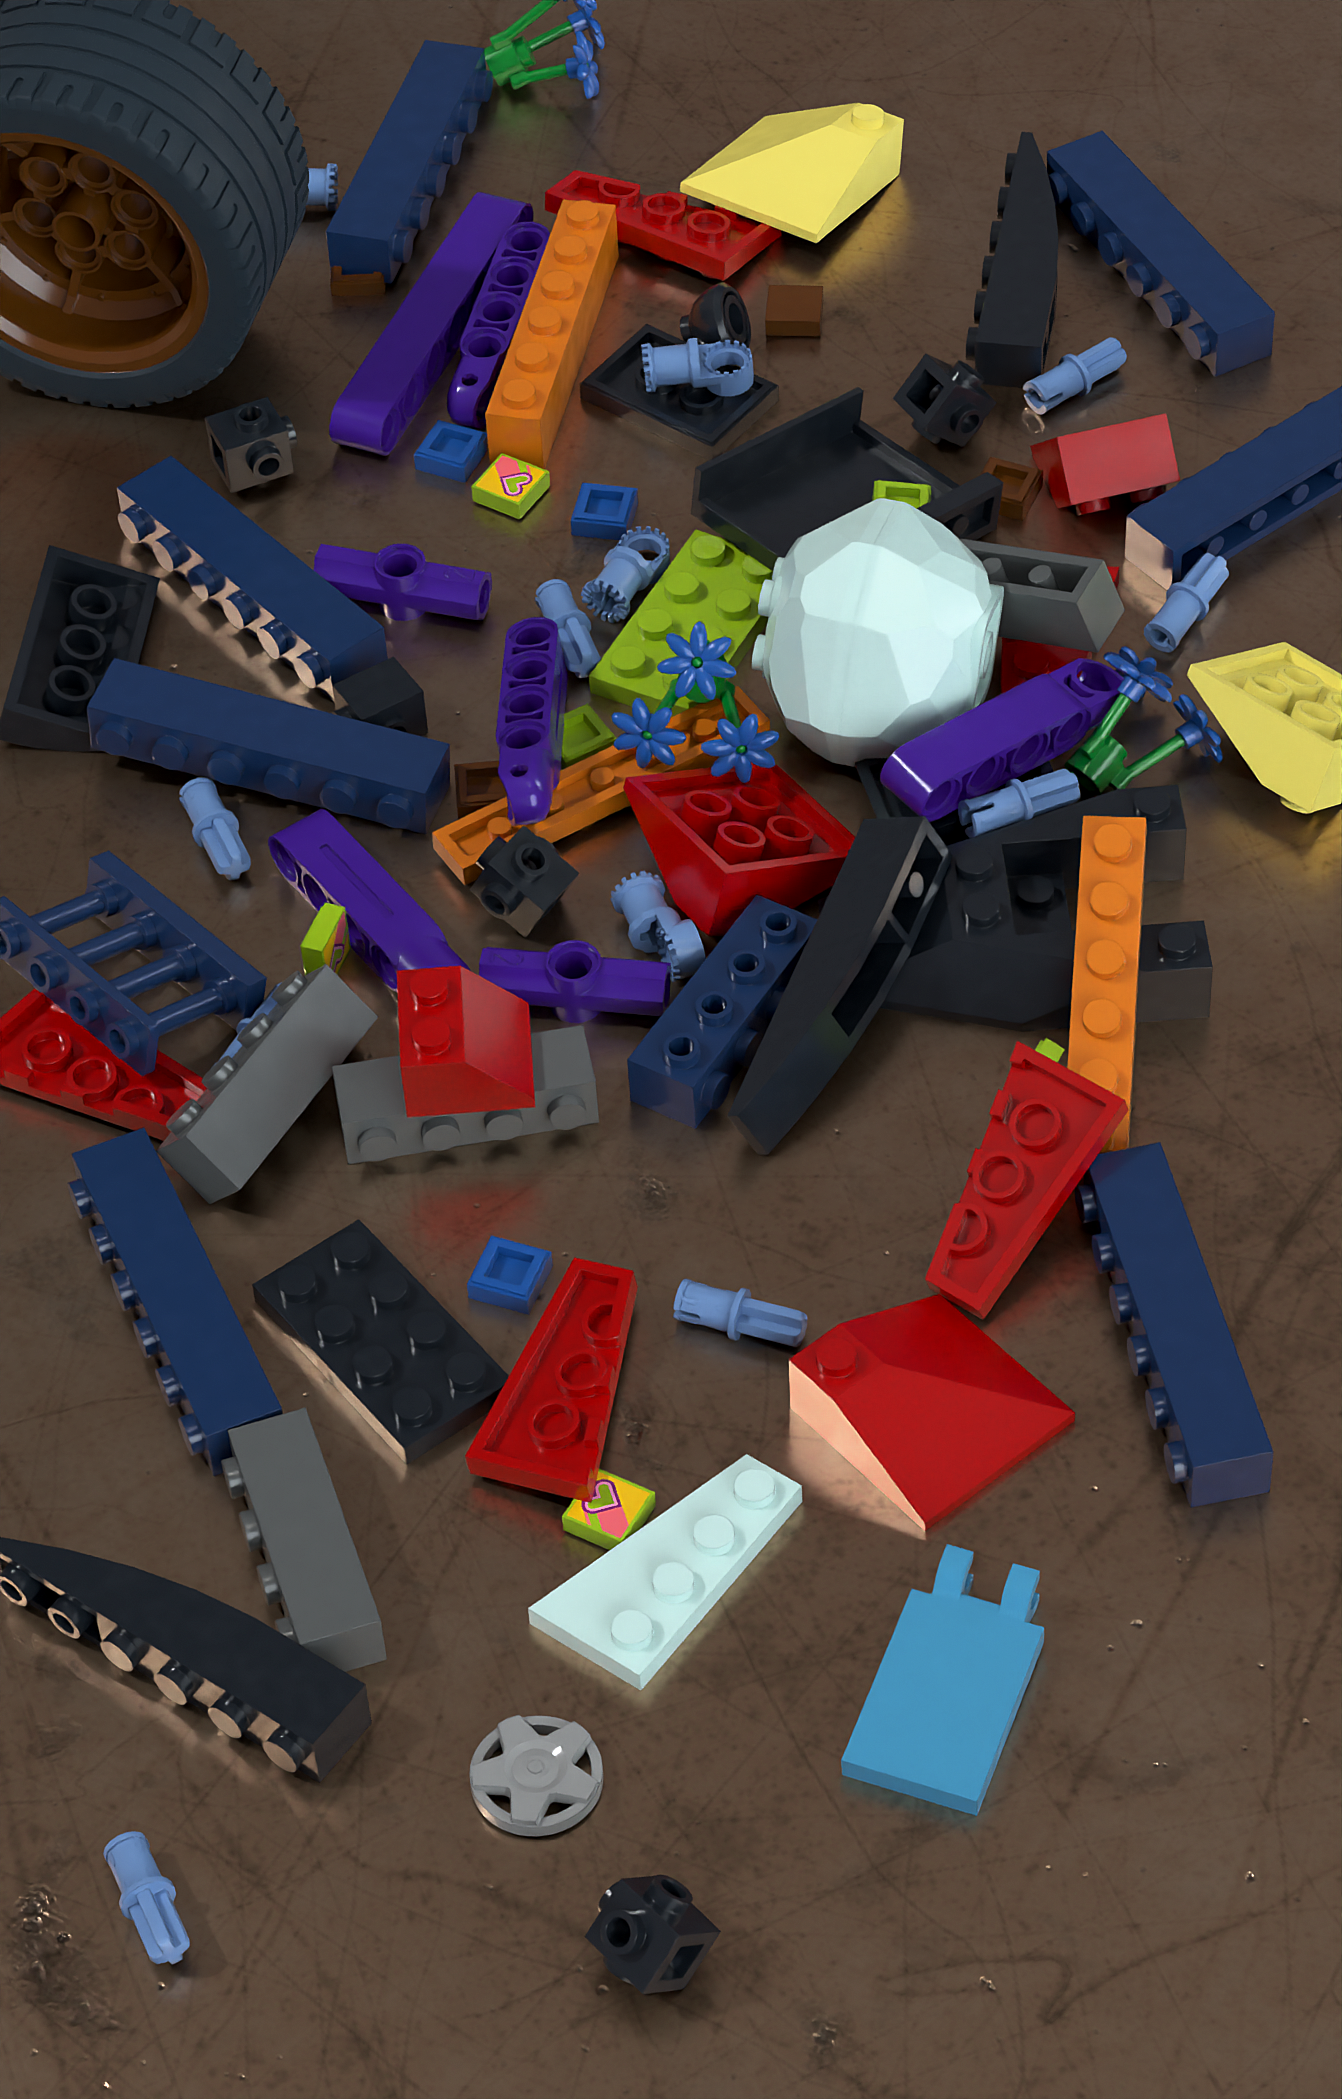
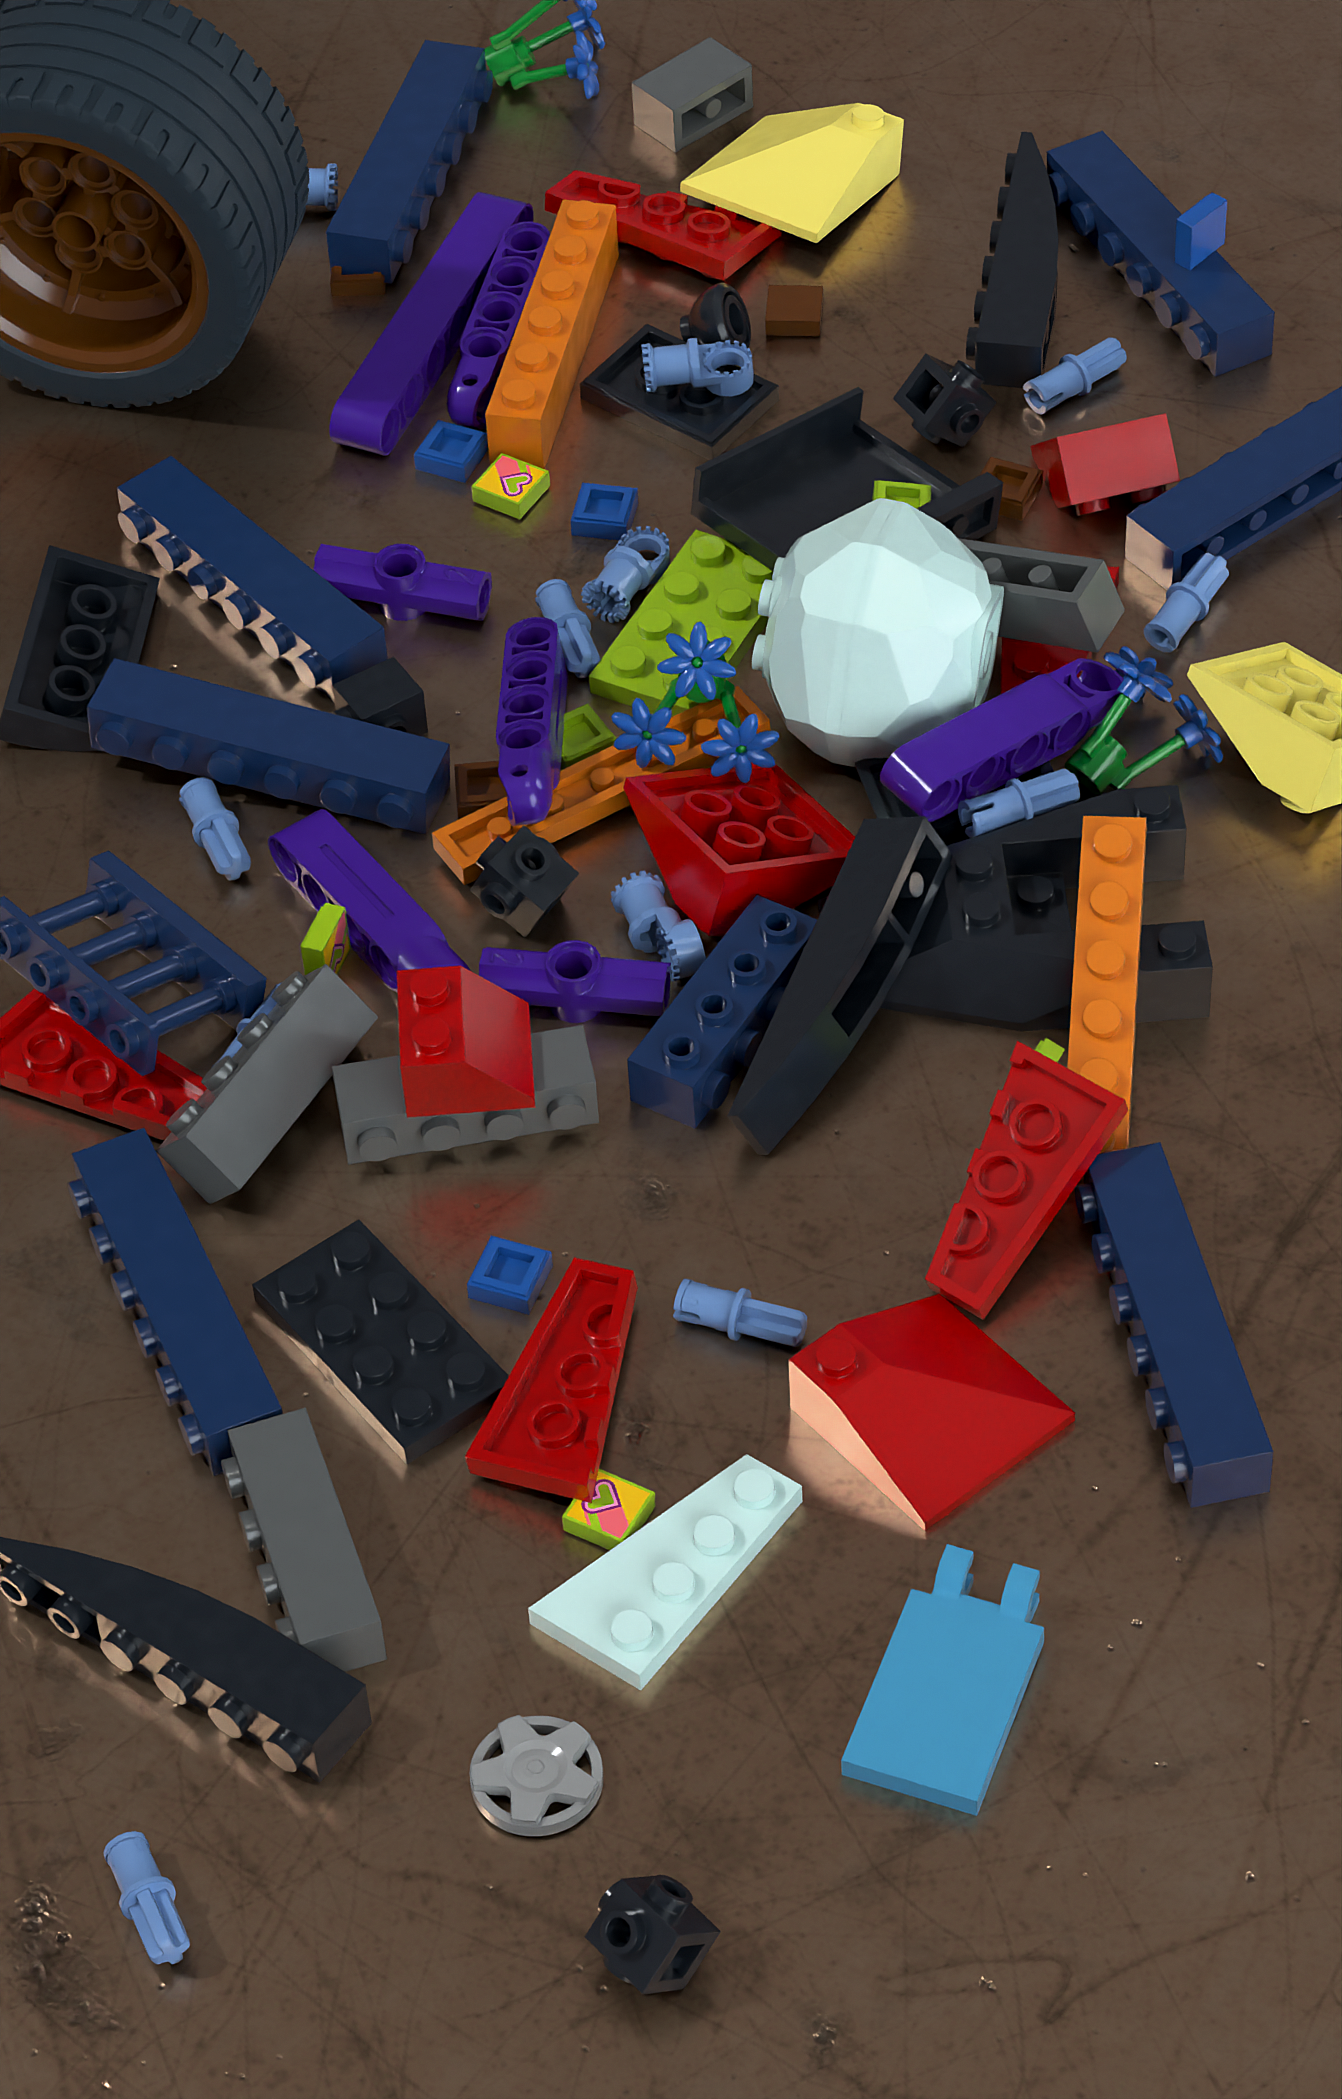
black brick [205,397,298,493] -> none
none -> dark grey brick [632,37,753,153]
none -> blue tile [1175,192,1227,270]

